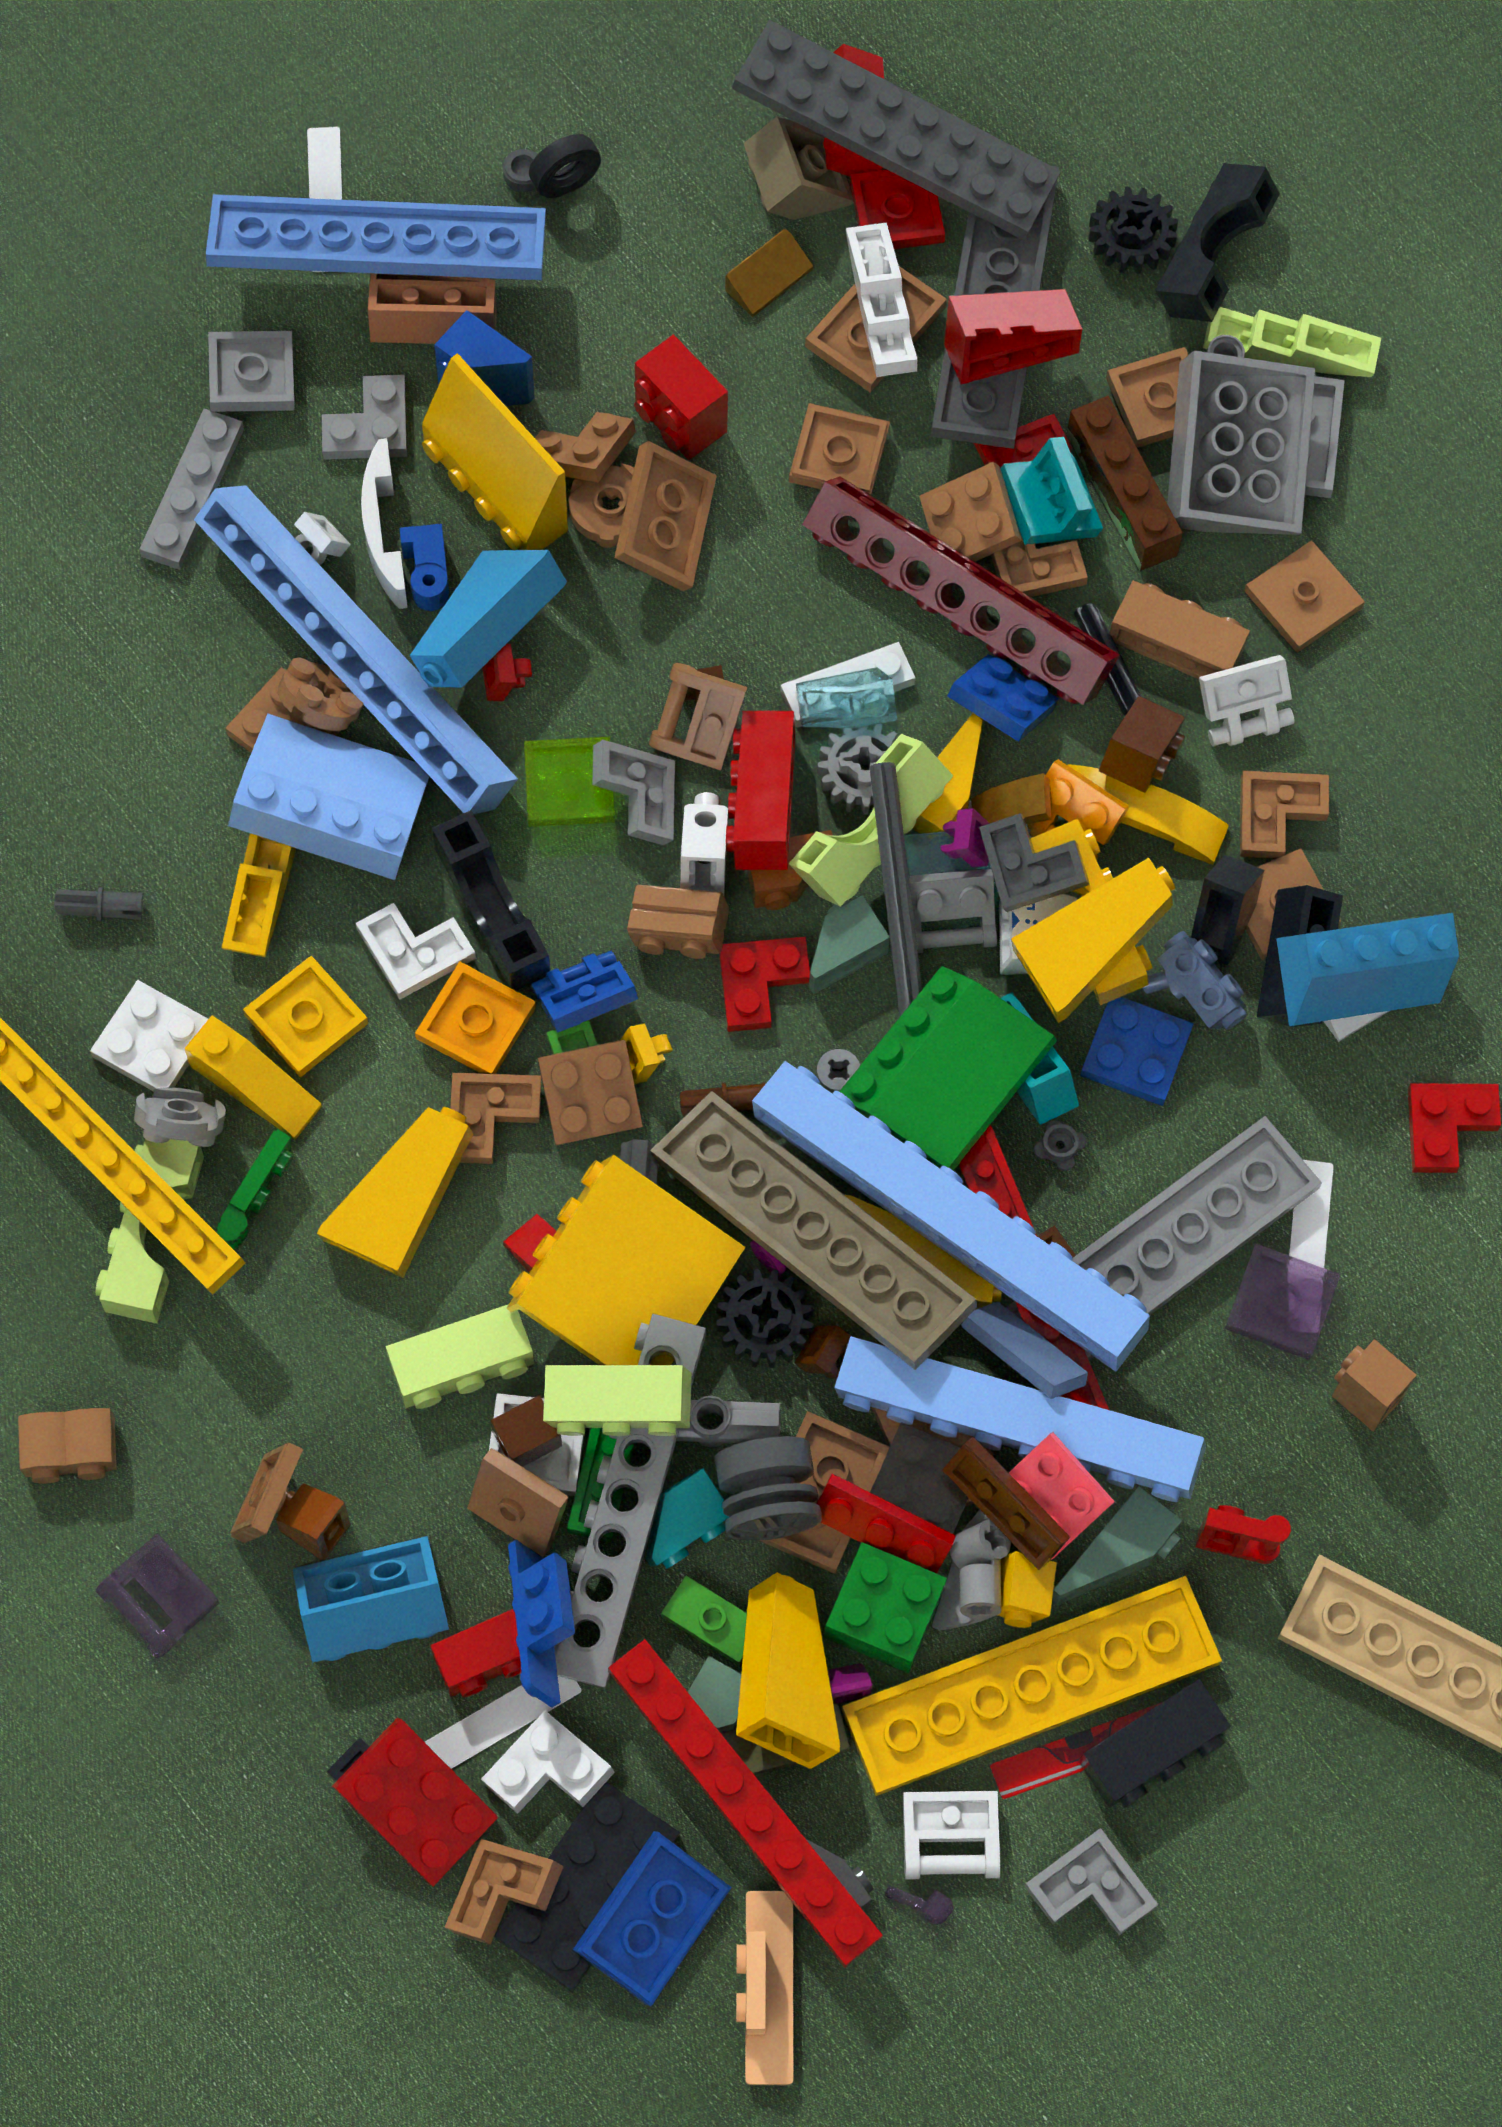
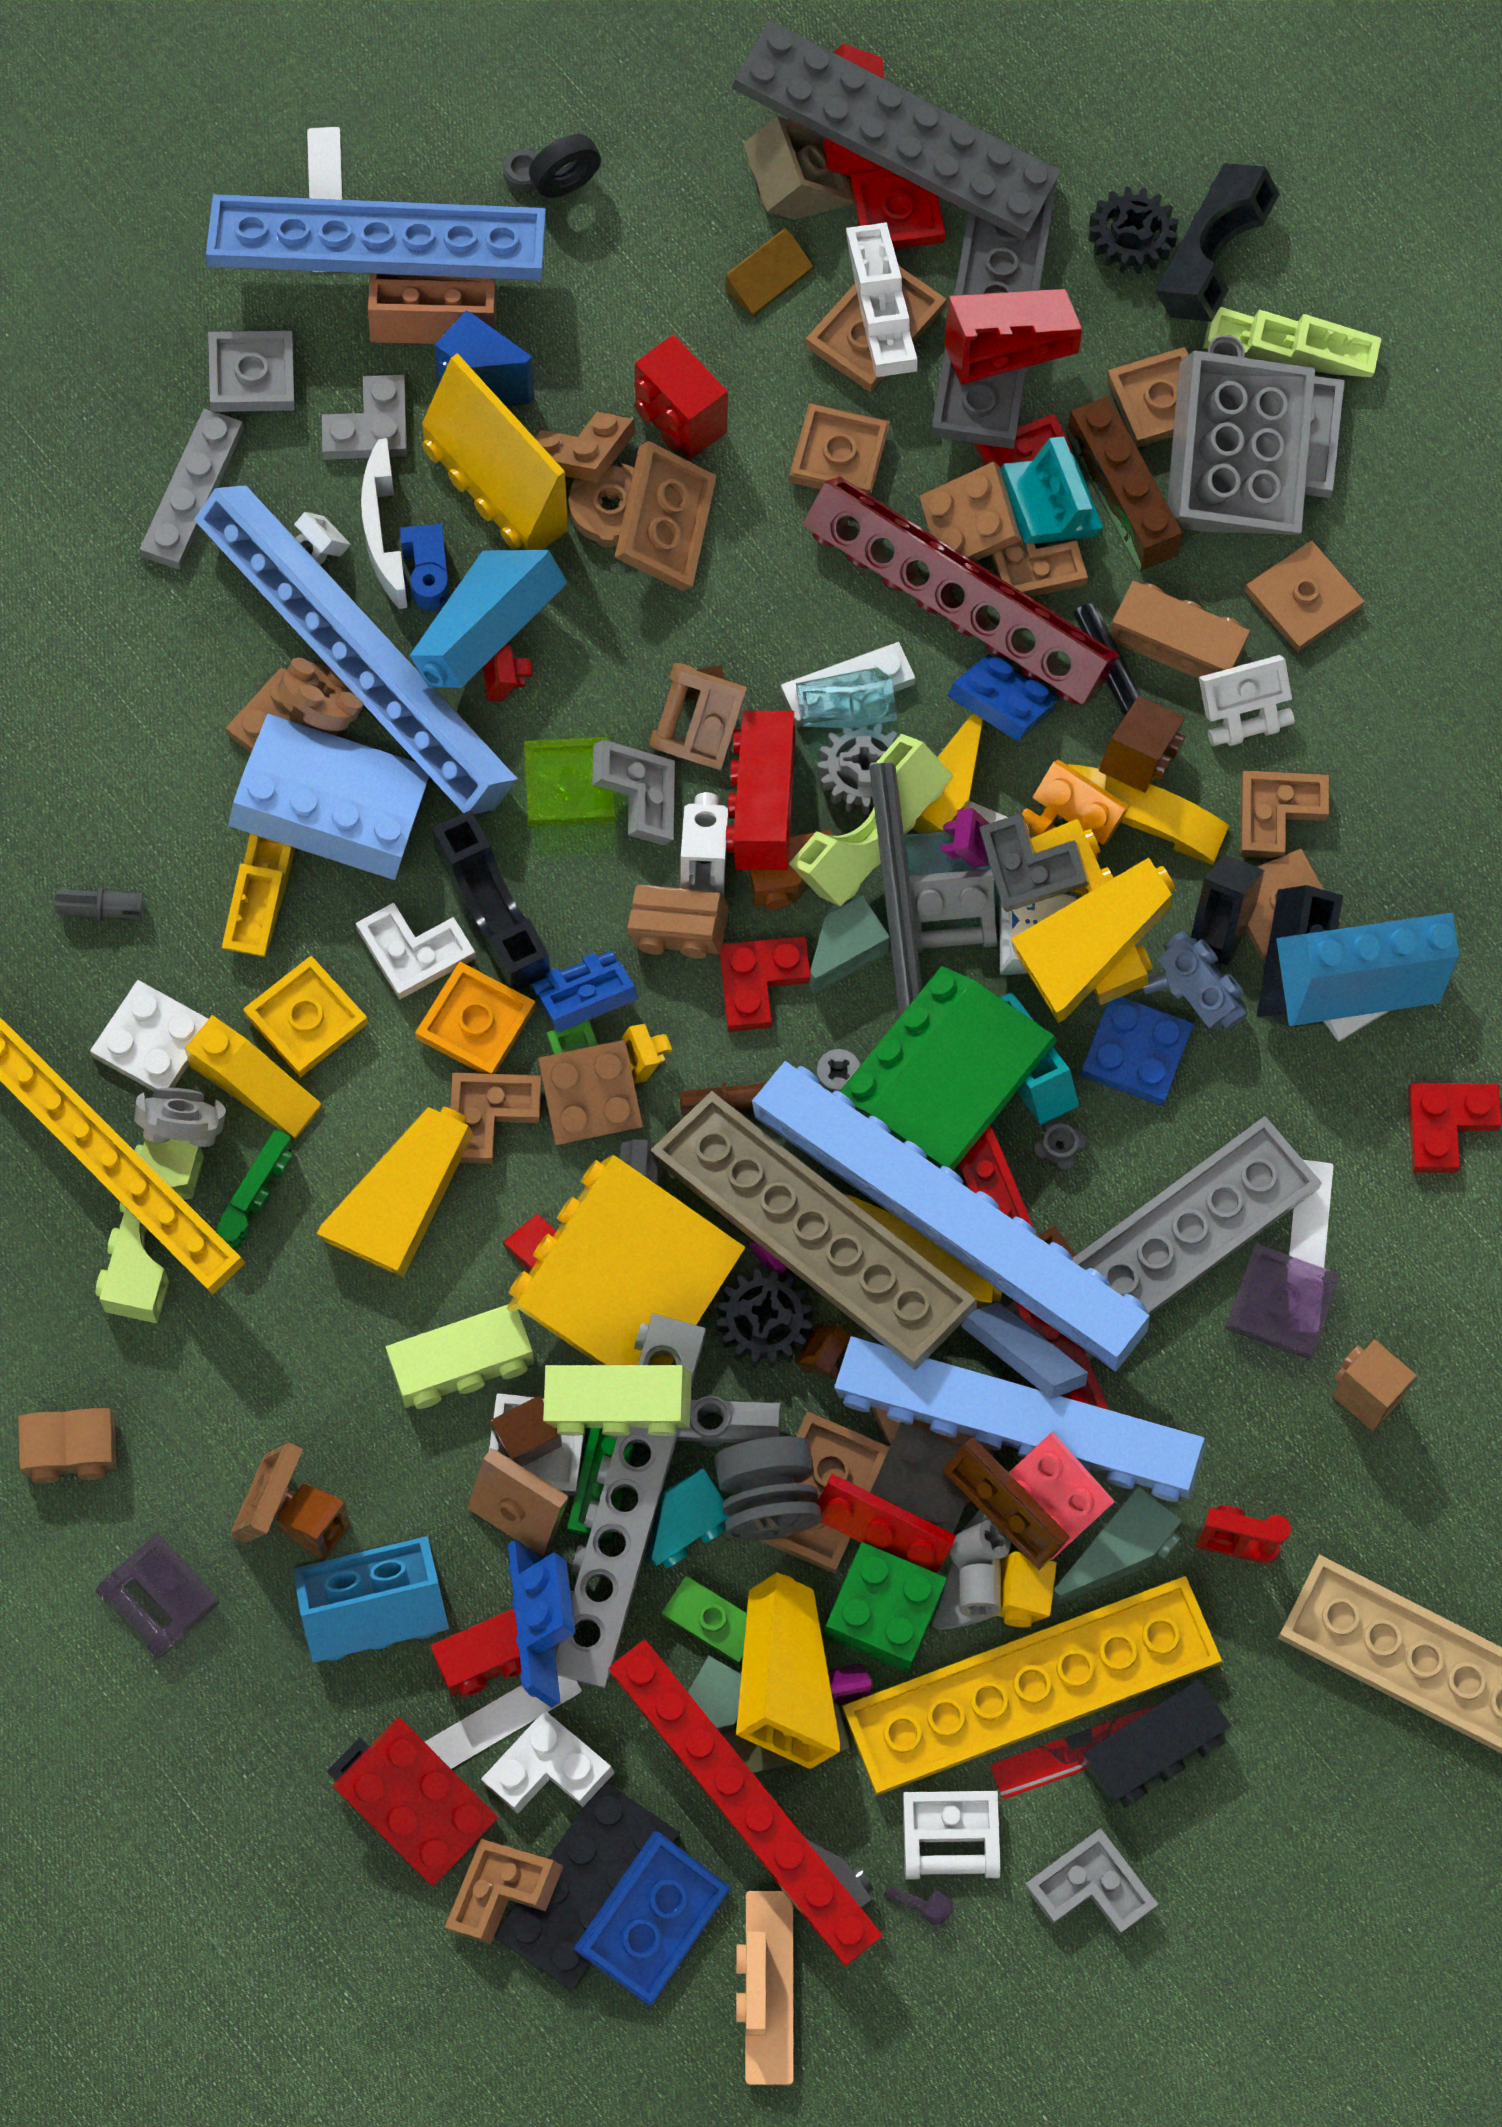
pearl gold slope [971,773,1051,824] -> none

